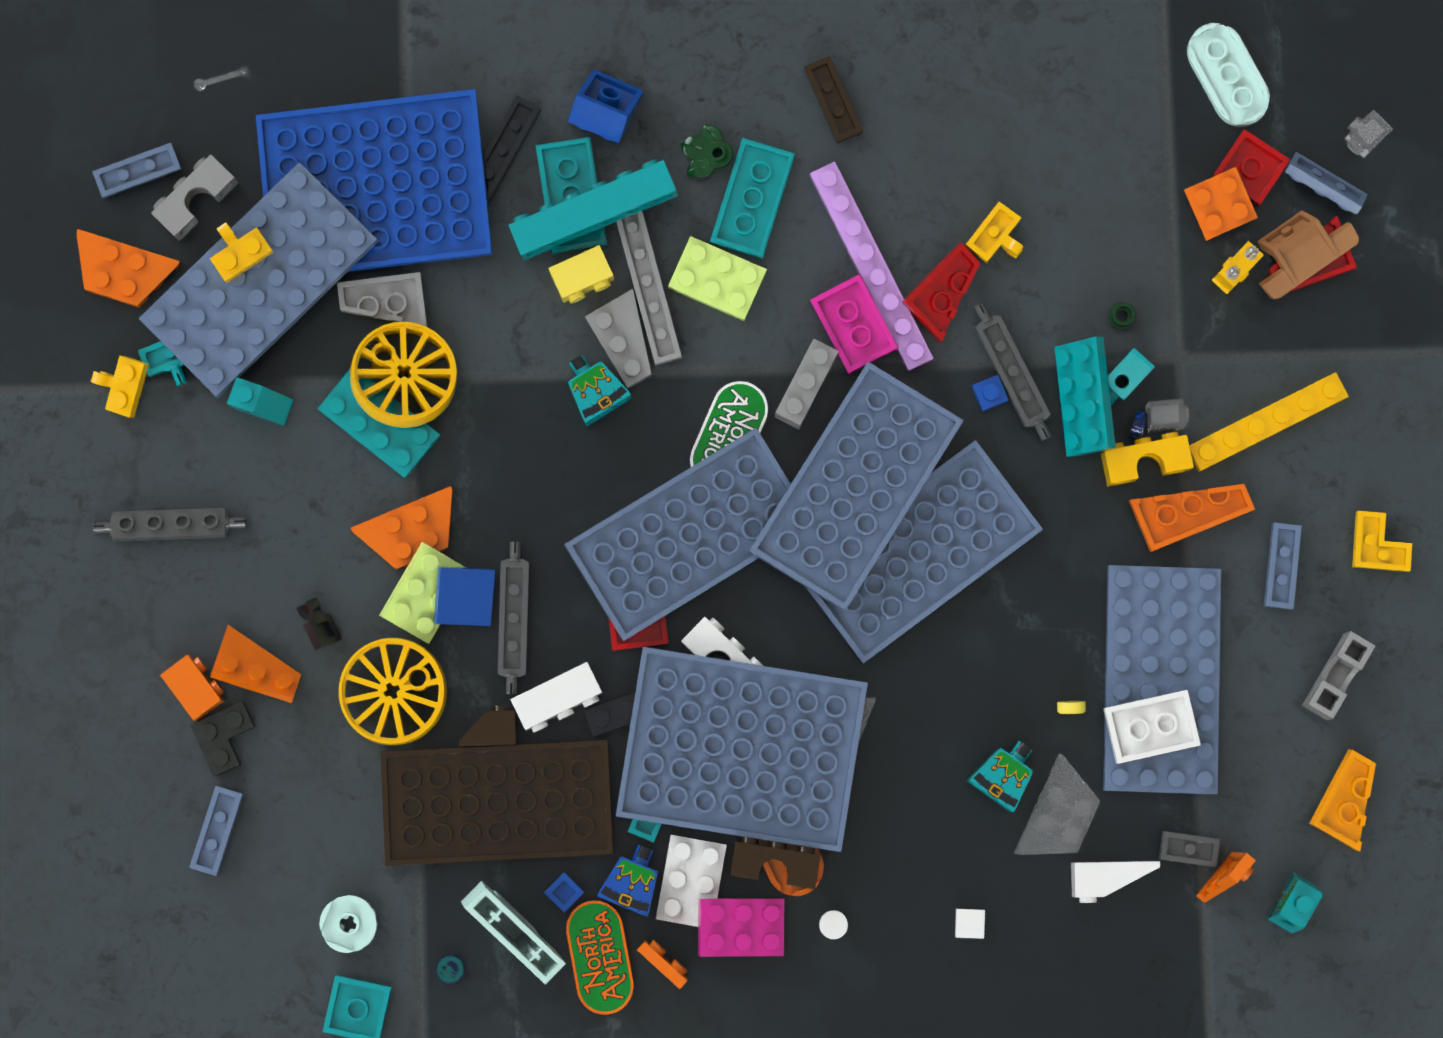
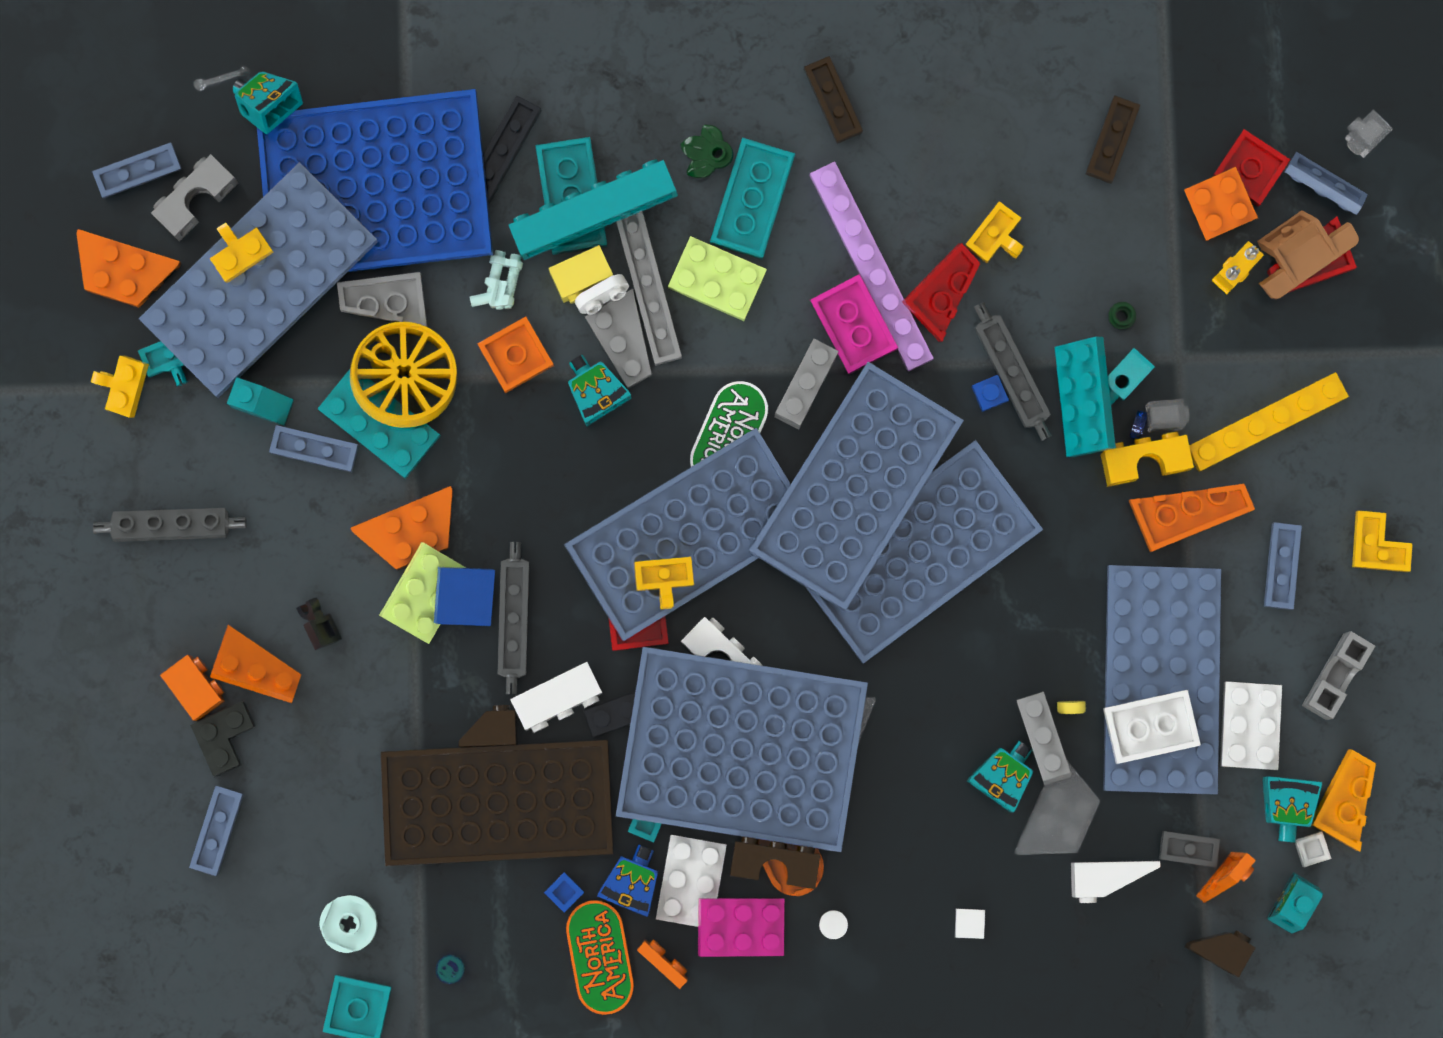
yellow piece [339,638,447,746] -> none
light aqua brick [461,881,566,985] -> none
blue slope [568,69,644,143] -> none
light aqua tile [1187,23,1270,127] -> none
none -> teal torso [233,72,303,134]
none -> sand blue plate [269,425,359,472]
none -> light aqua piece [470,250,523,310]
none -> orange plate [477,316,554,393]
none -> white plate [575,274,629,315]
none -> yellow plate [634,557,694,609]
none -> light grey arch [1017,692,1071,785]
none -> dark brown plate [1085,95,1140,184]
none -> dark brown slope [1185,930,1256,977]
none -> white plate [1220,682,1282,770]
none -> teal torso [1263,776,1322,843]
none -> white tile [1295,831,1331,867]

